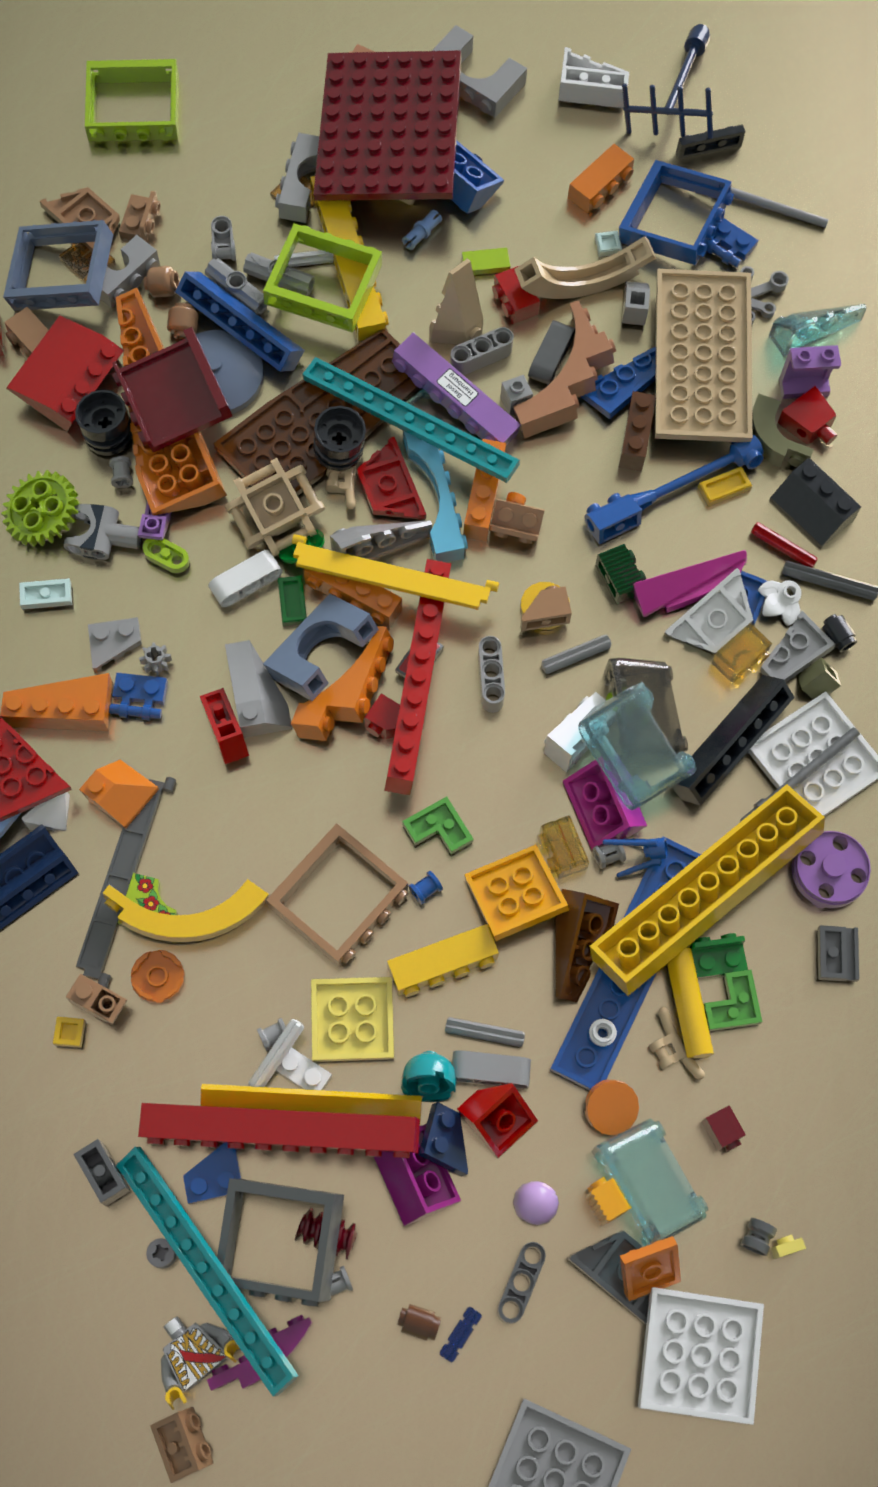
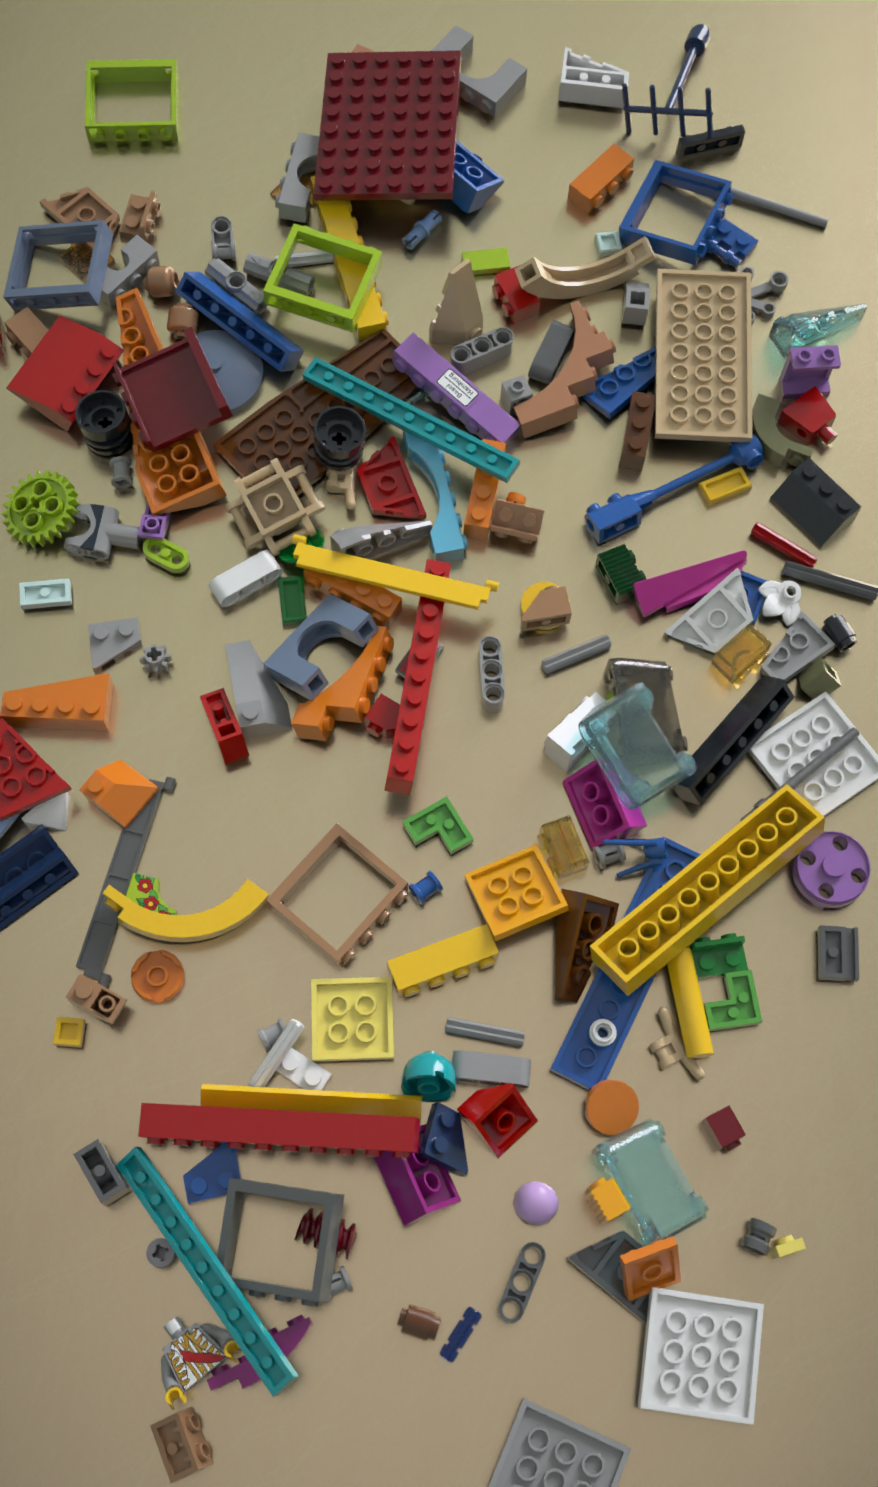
blue plate [109,672,168,720] -> none

